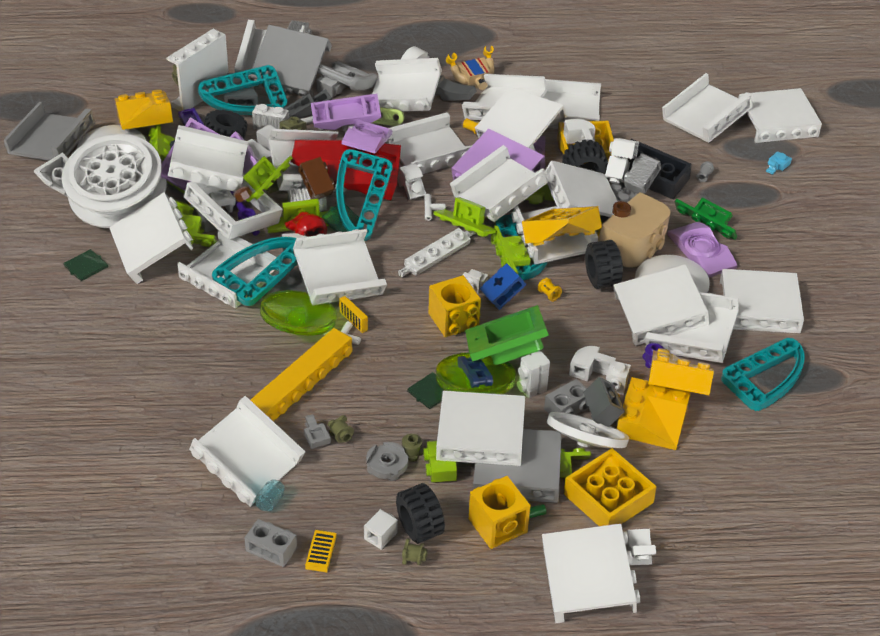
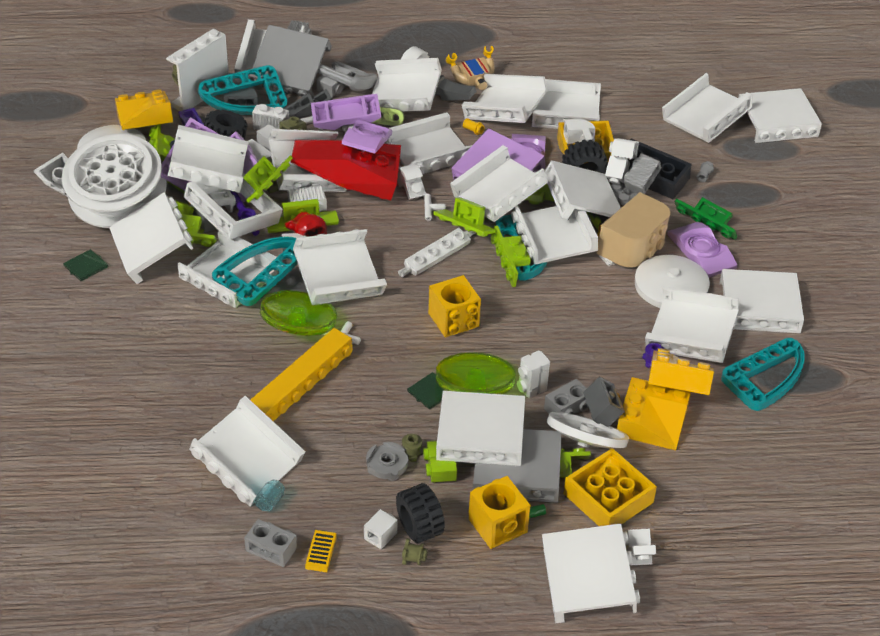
light grey panel [4,102,95,160] -> none
reddish brown tile [233,186,252,202] -> none
reddish brown brick [298,157,335,199] -> none
light grey plate [304,414,331,449] -> none
clear green piece [321,203,363,232] -> none
olive brick [328,415,354,443] -> none
teal beam [336,149,392,241] -> none
yellow tile [339,296,368,333] -> none
dark blue plate [458,356,493,388] -> none
white bracket [463,269,488,293] -> none
bright green piece [465,305,549,365] -> none
white panel [475,87,567,151] -> none
blue brick [479,263,527,310] -> none
yellow slope [522,206,602,246] -> none
yellow bush [537,277,562,302] -> none
white brick [569,346,616,381] -> none
black tyre [585,240,623,289] -> none
white brick [606,360,631,395] -> none
reddish brown tile [612,201,631,218] -> none
white panel [614,264,709,346] -> none
medium azure plate [766,151,792,174] -> none

